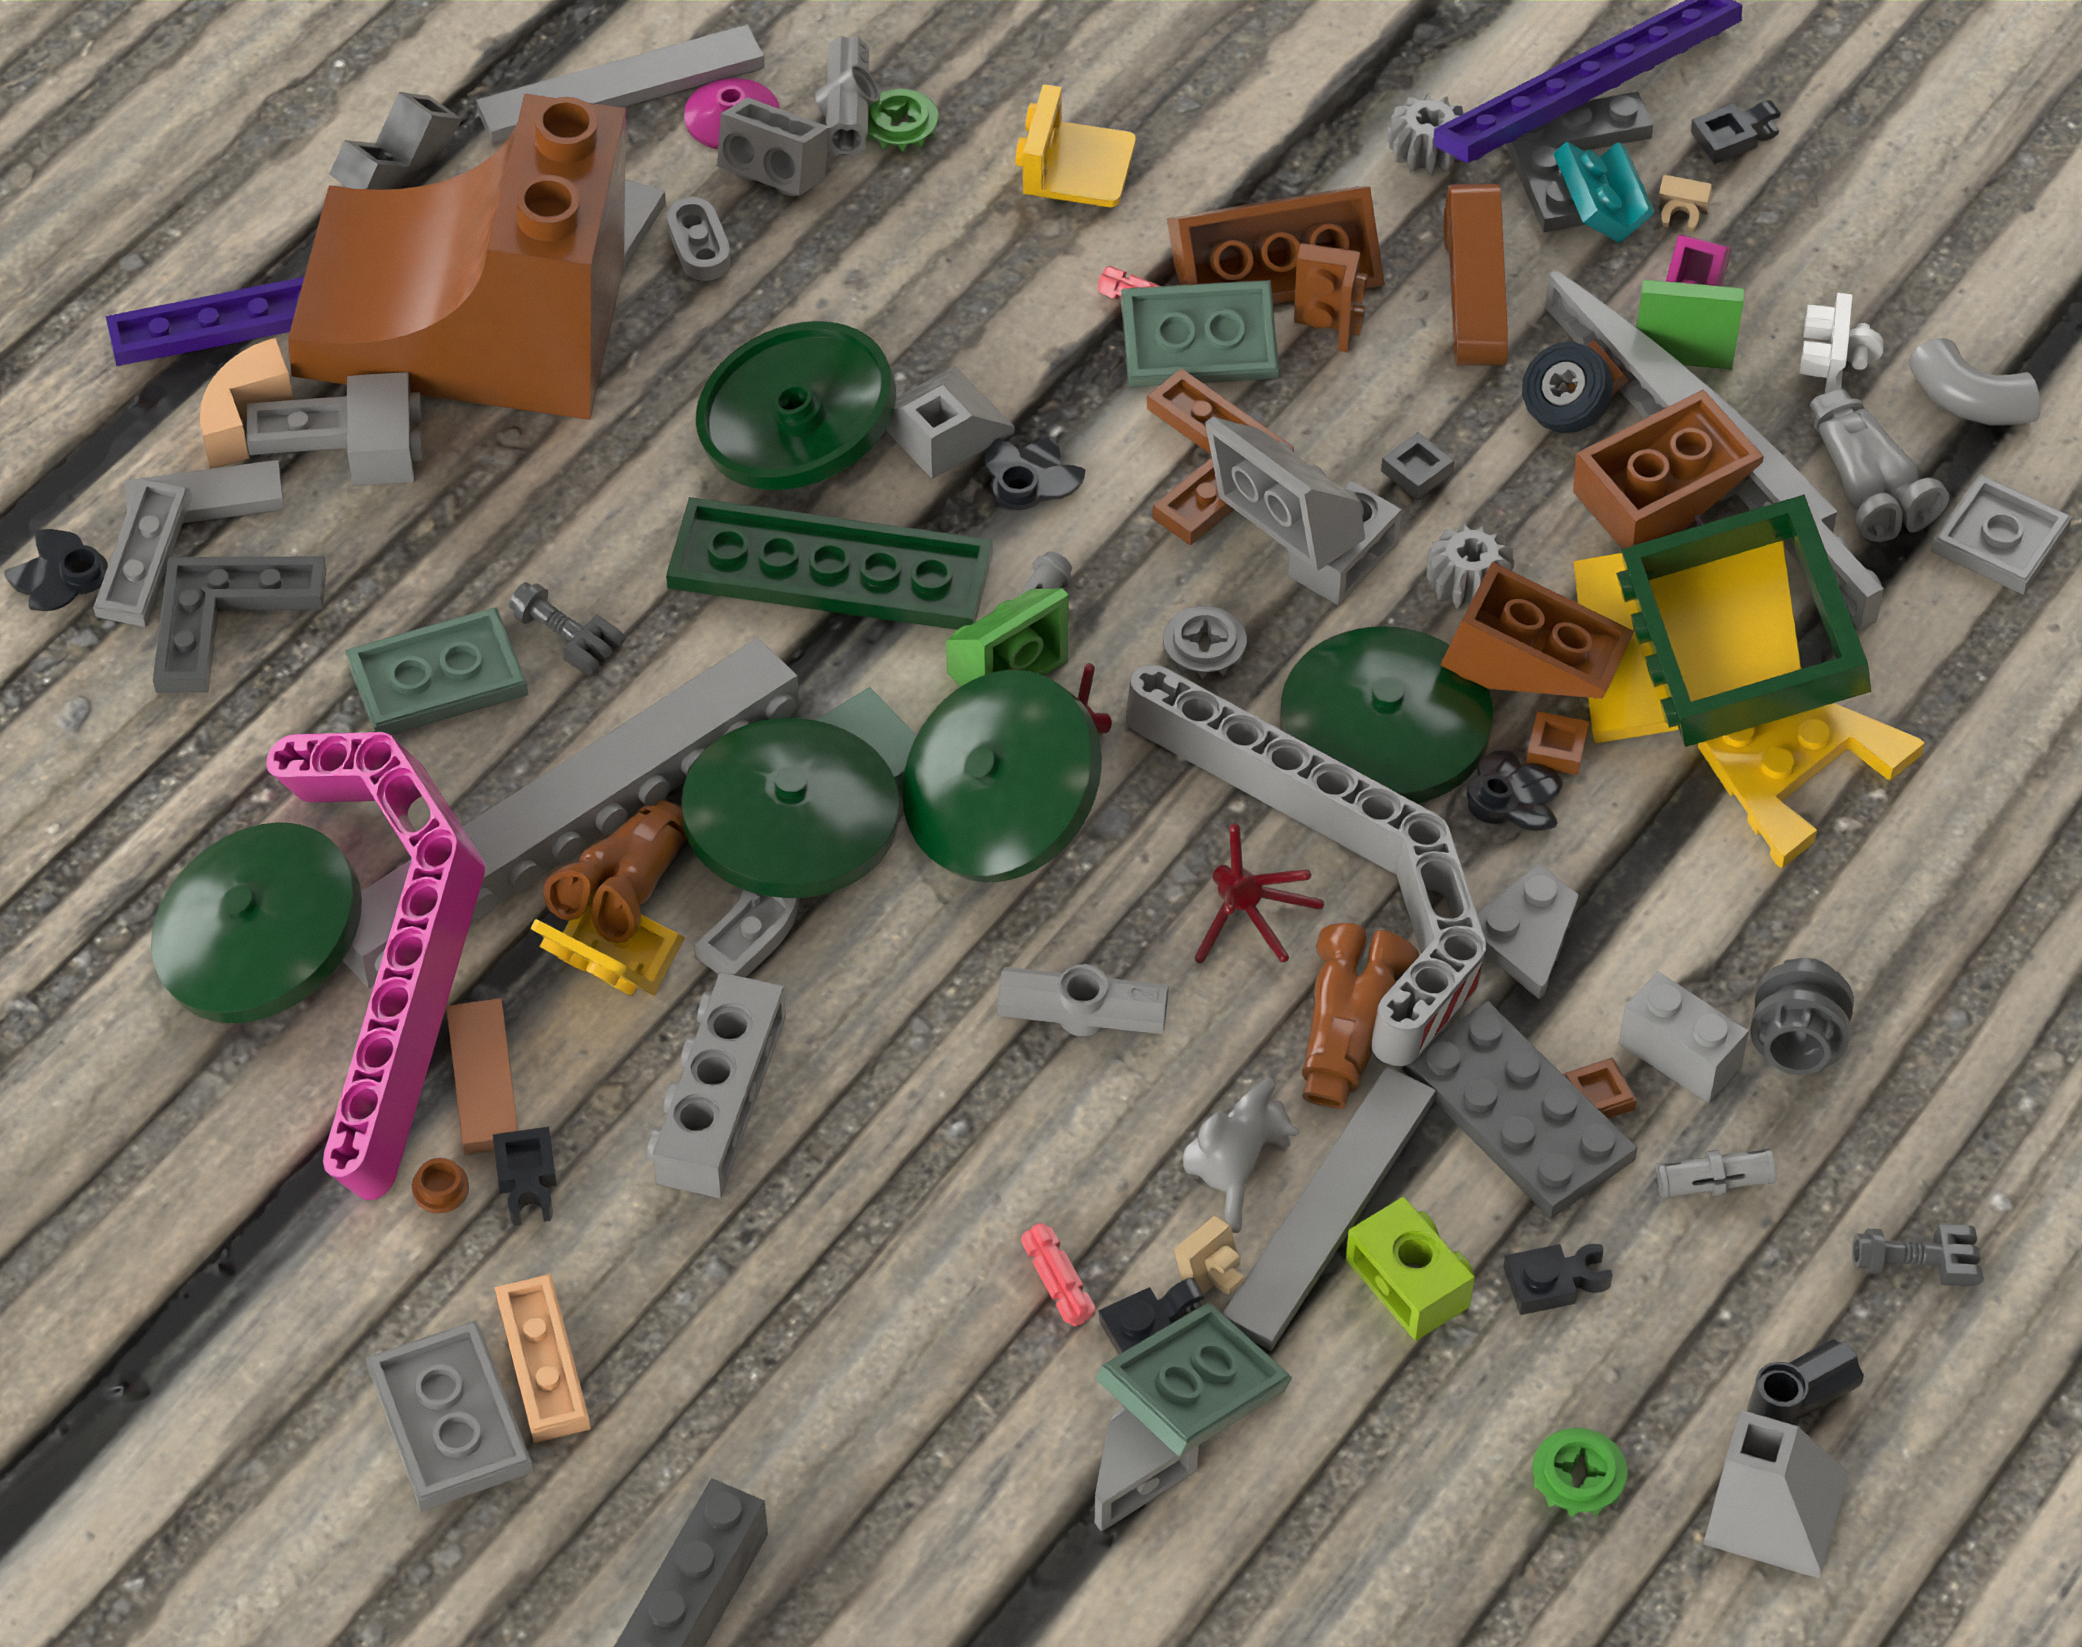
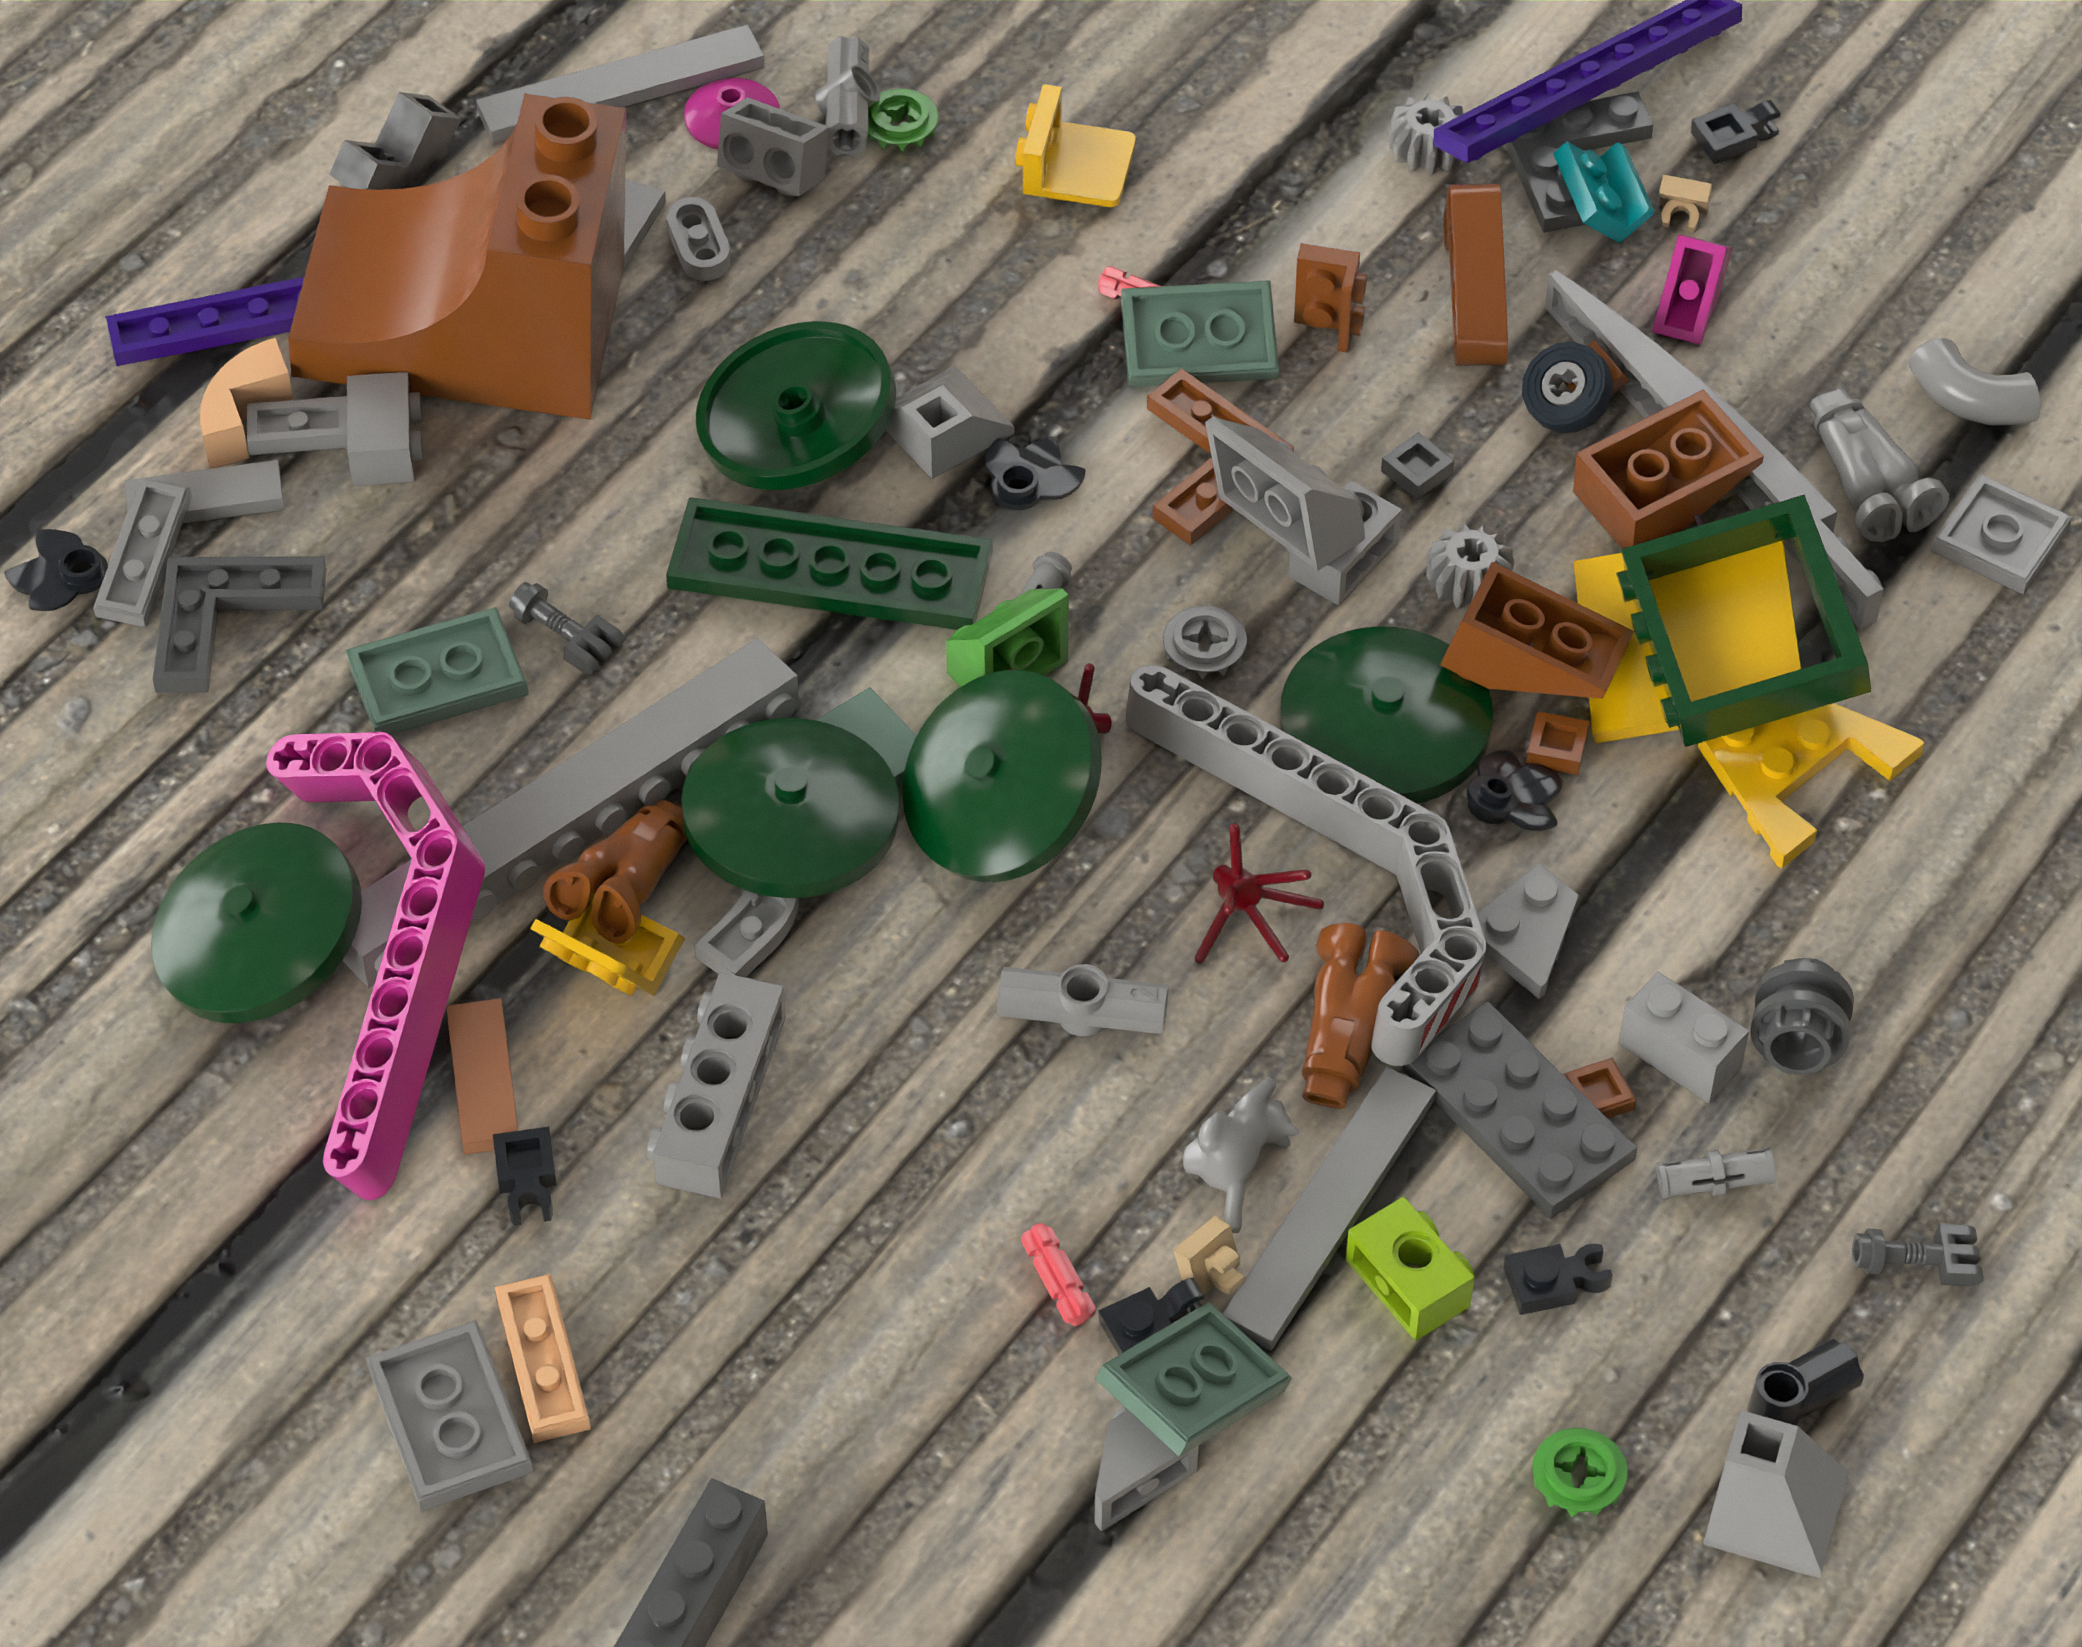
dark orange plate [412,1158,469,1213] -> none
dark orange slope [1167,186,1385,304] -> none
bright green tile [1636,280,1744,370] -> none
white hips [1799,293,1884,393] -> none

